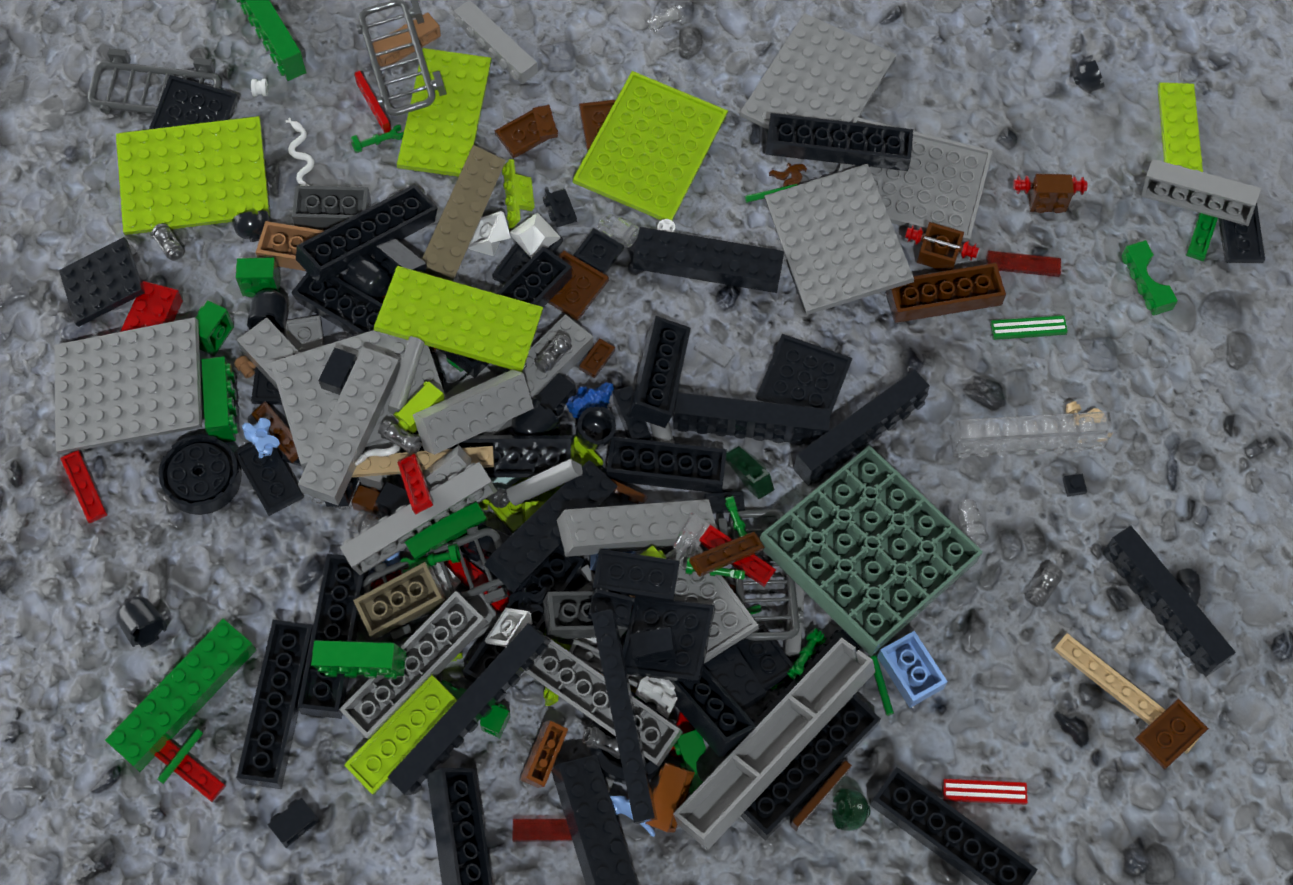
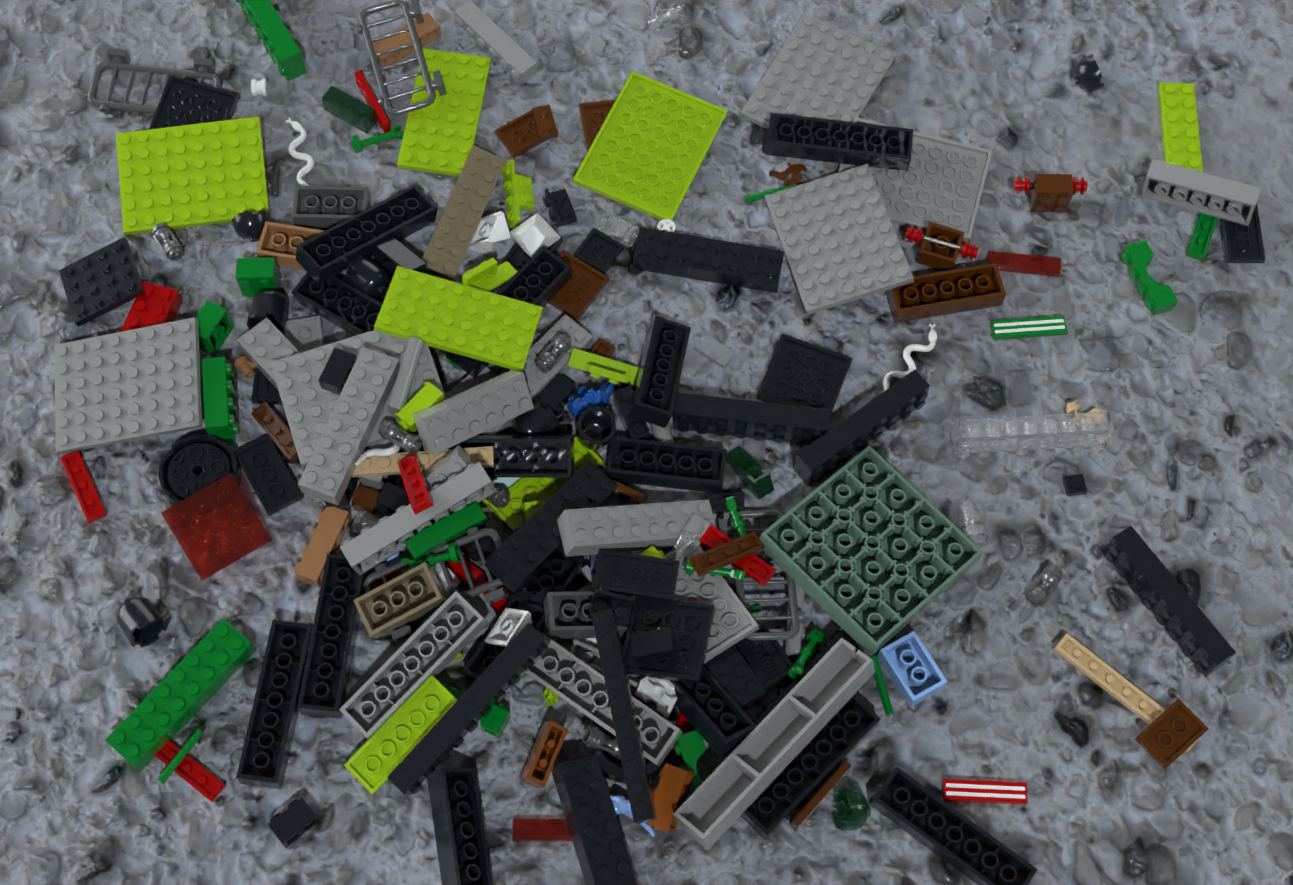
light blue animal [242,418,280,458] -> none
green brick [311,641,406,679] -> none
light grey brick [506,459,583,506] -> none
none -> clear red plate [161,473,272,581]
none -> medium nougat brick [294,507,351,588]
none -> clear green brick [321,86,377,134]
none -> lime bracket [462,258,517,292]
none -> lime bracket [567,348,640,386]
none -> white animal [883,324,937,391]

